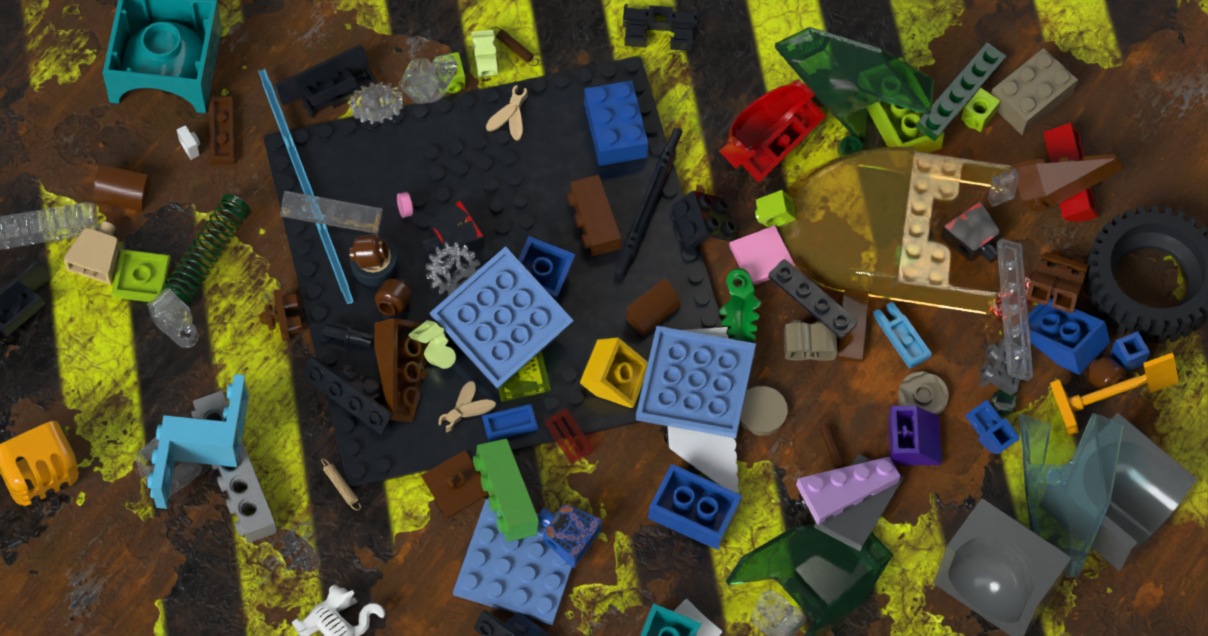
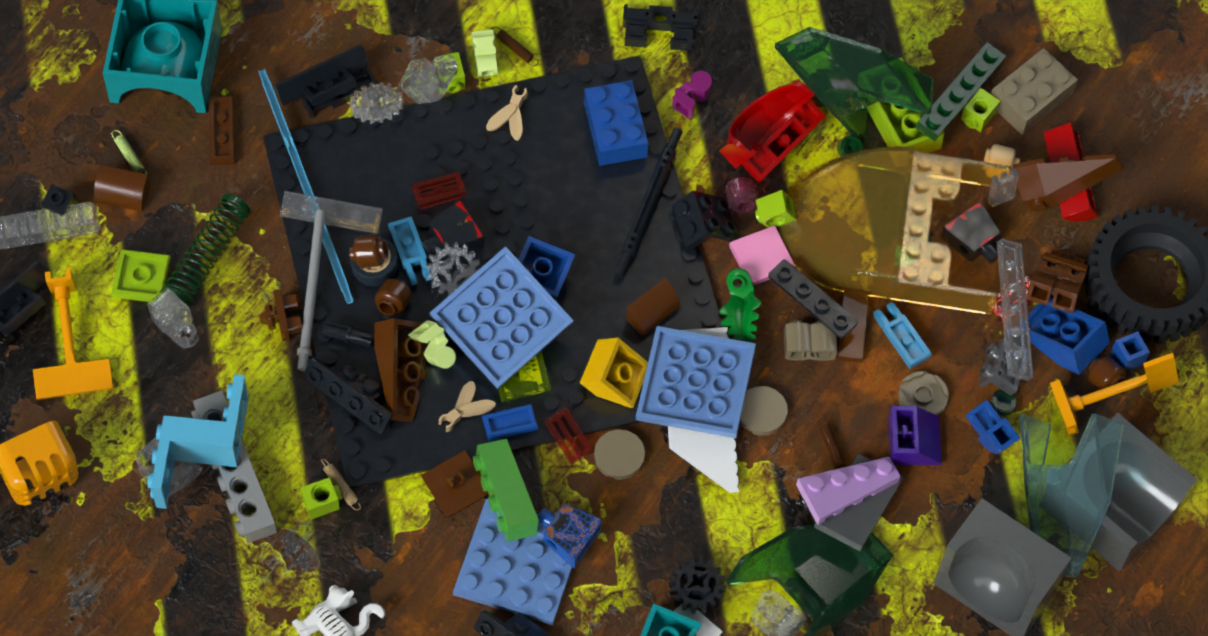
tan torso [64,222,120,285] -> none
white plate [177,125,200,160] -> none
bright pink tile [397,192,413,218] -> none
reddish brown brick [567,175,621,257] -> none
blue brick [648,464,742,550] -> none
none -> light orange piece [33,269,113,400]
none -> black bracket [41,184,79,216]
none -> yellowish green piece [111,130,147,174]
none -> light grey bar [297,210,326,371]
none -> lime brick [300,477,342,520]
none -> dark azure hinge [388,217,432,286]
none -> clear red tile [412,171,466,210]
none -> dark tan tile [594,429,645,480]
none -> black gear [669,557,726,614]
none -> magenta leg [672,71,712,120]
none -> clear pink head [724,177,759,213]
none -> tan head [982,144,1020,179]

